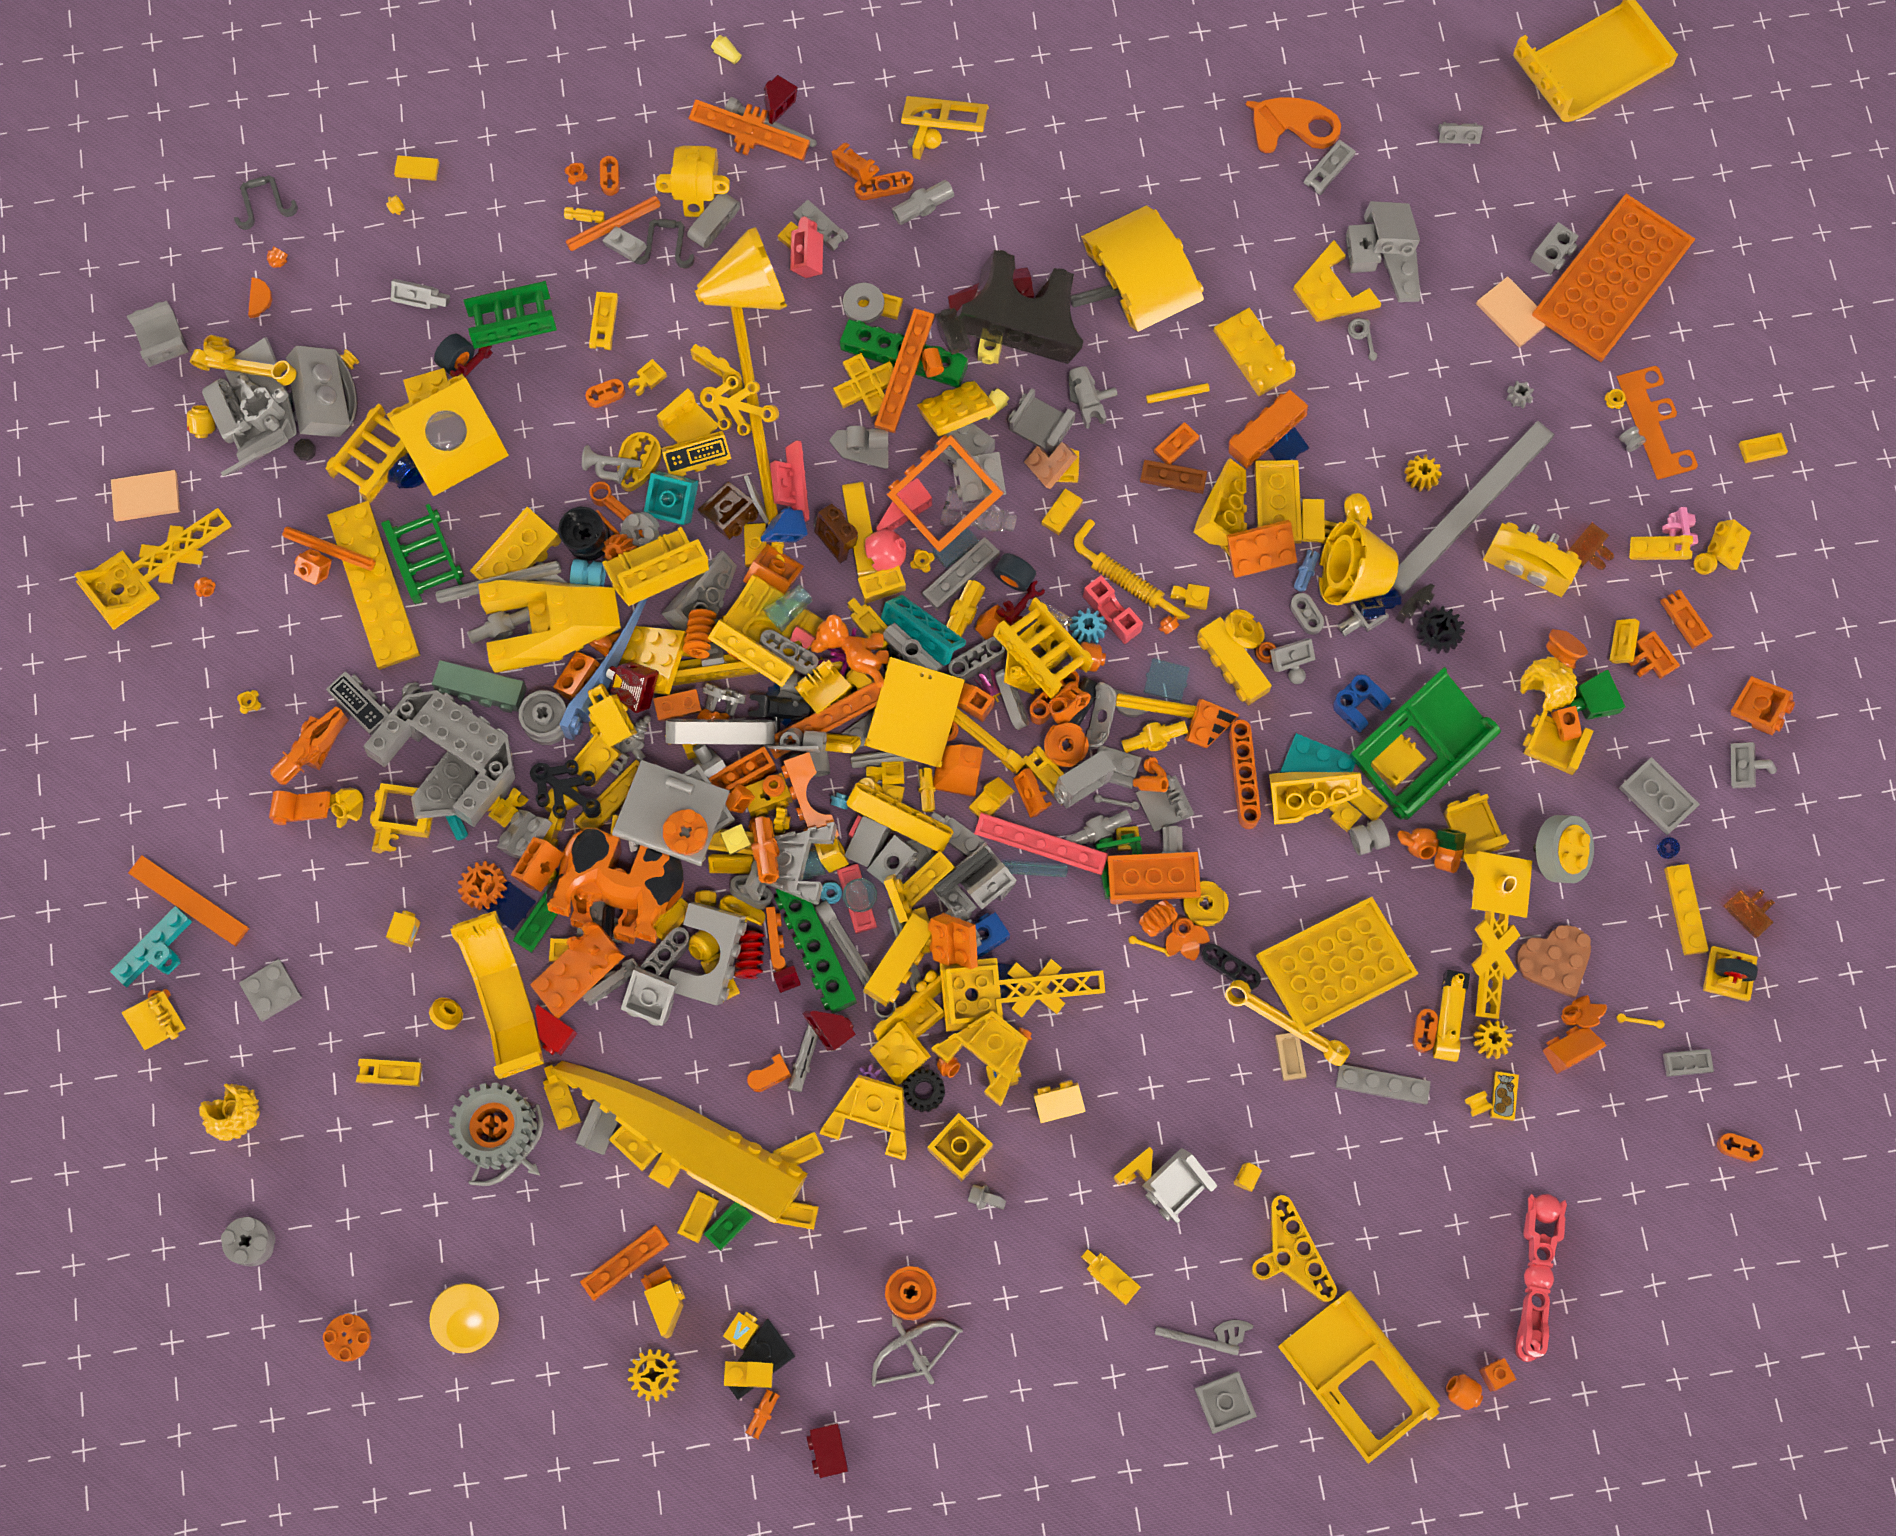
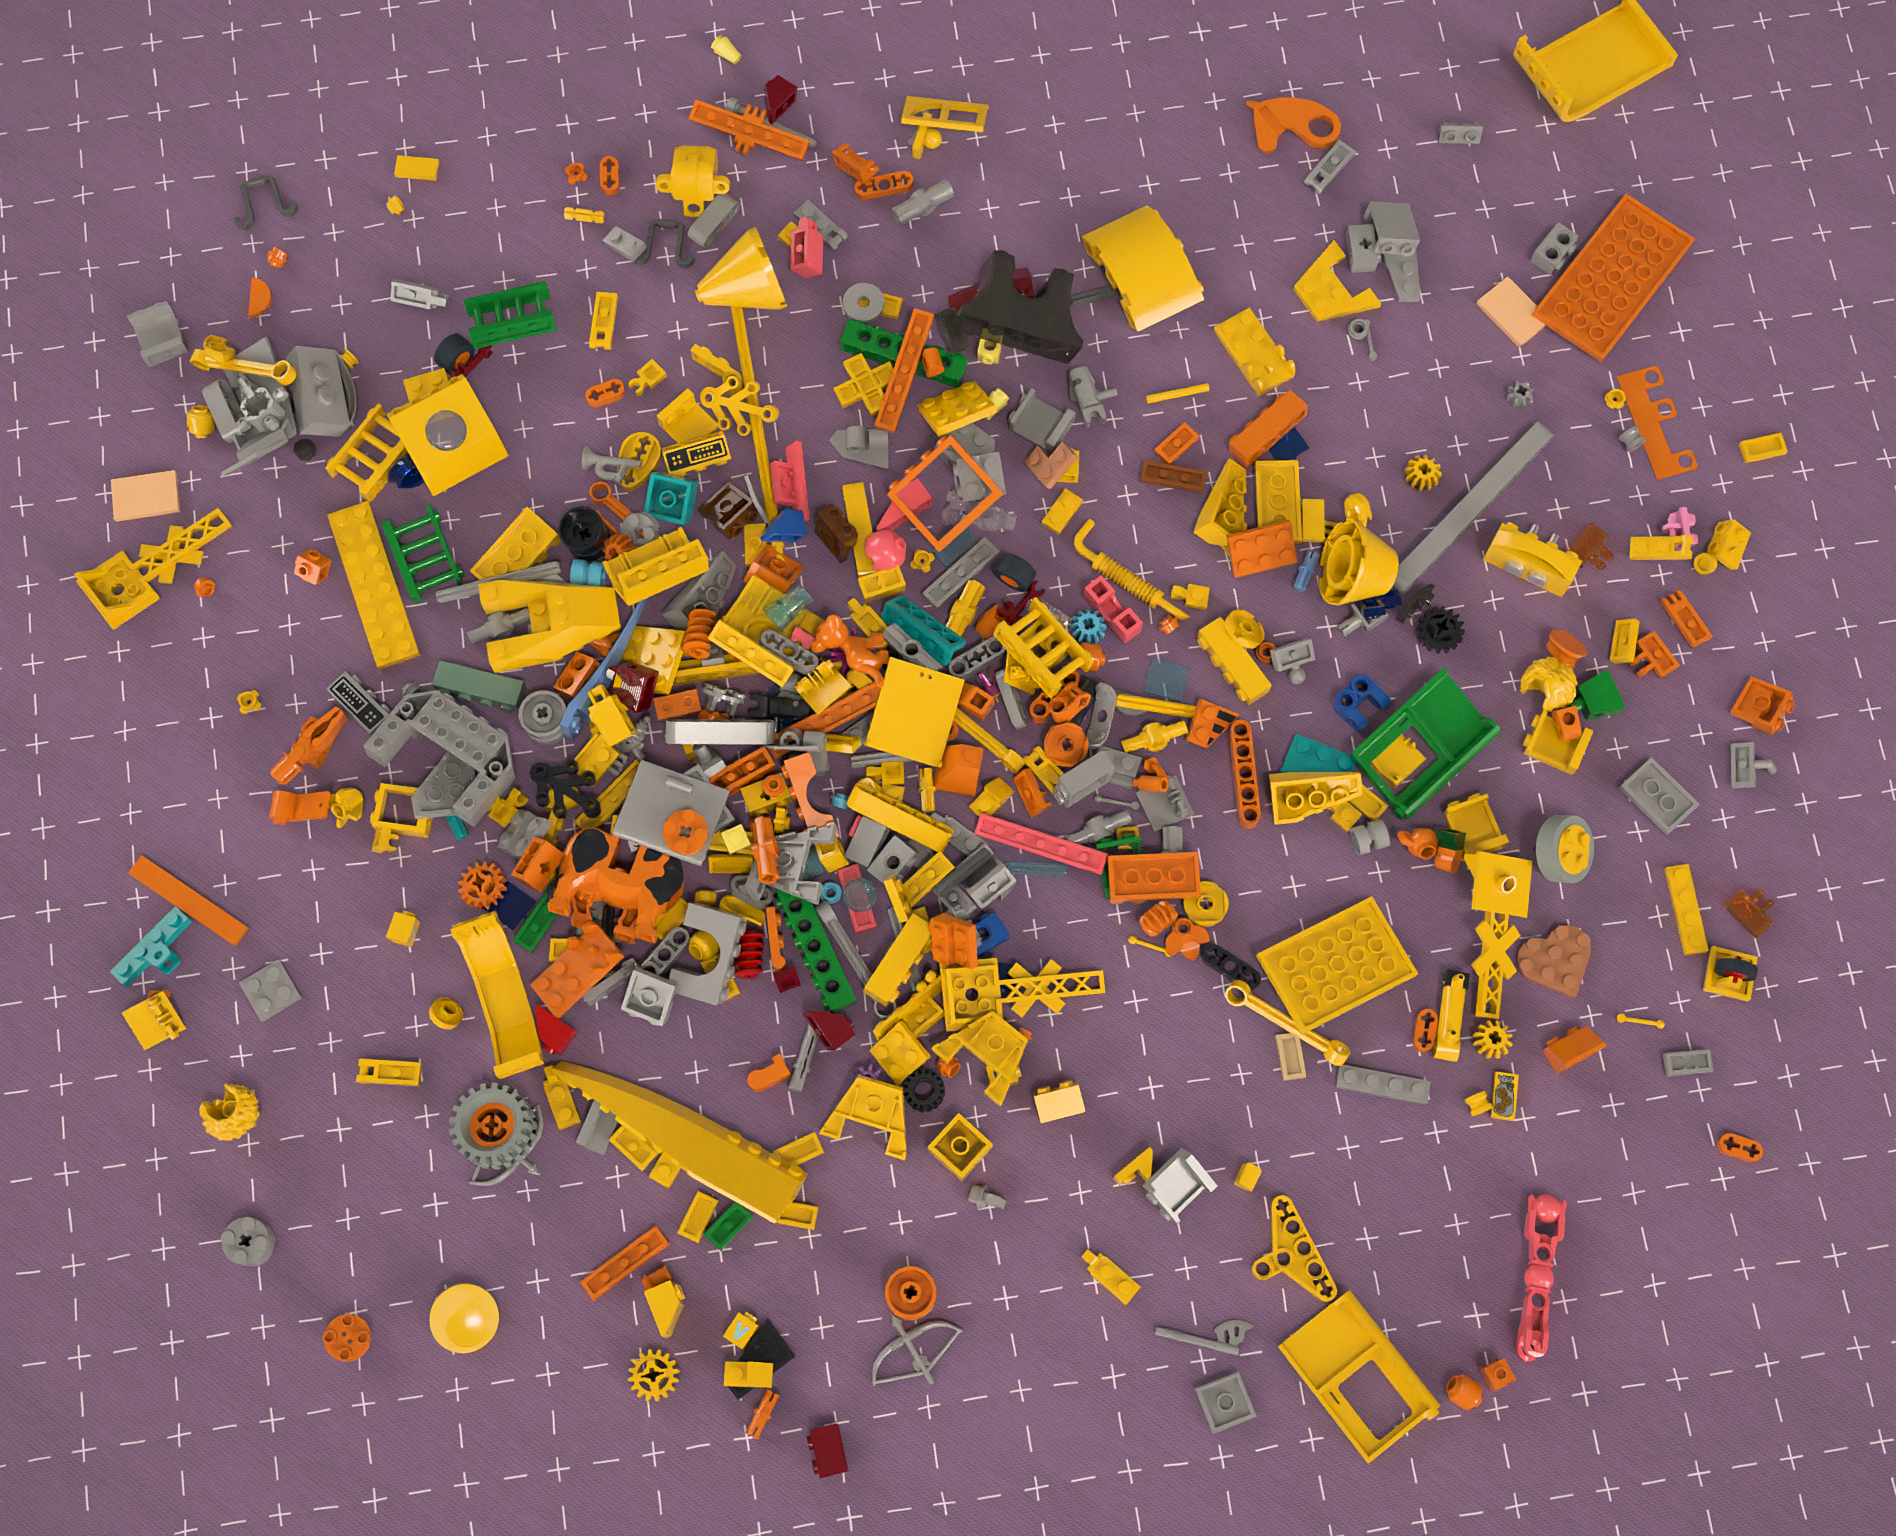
orange axle [282,526,376,571] -> none
orange axle [566,196,661,251] -> none
orange brick [725,784,755,813] -> none
light grey plate [1290,593,1324,635] -> none
orange plate [1561,995,1607,1028] -> none
clear blue bush [1657,837,1680,859] -> none

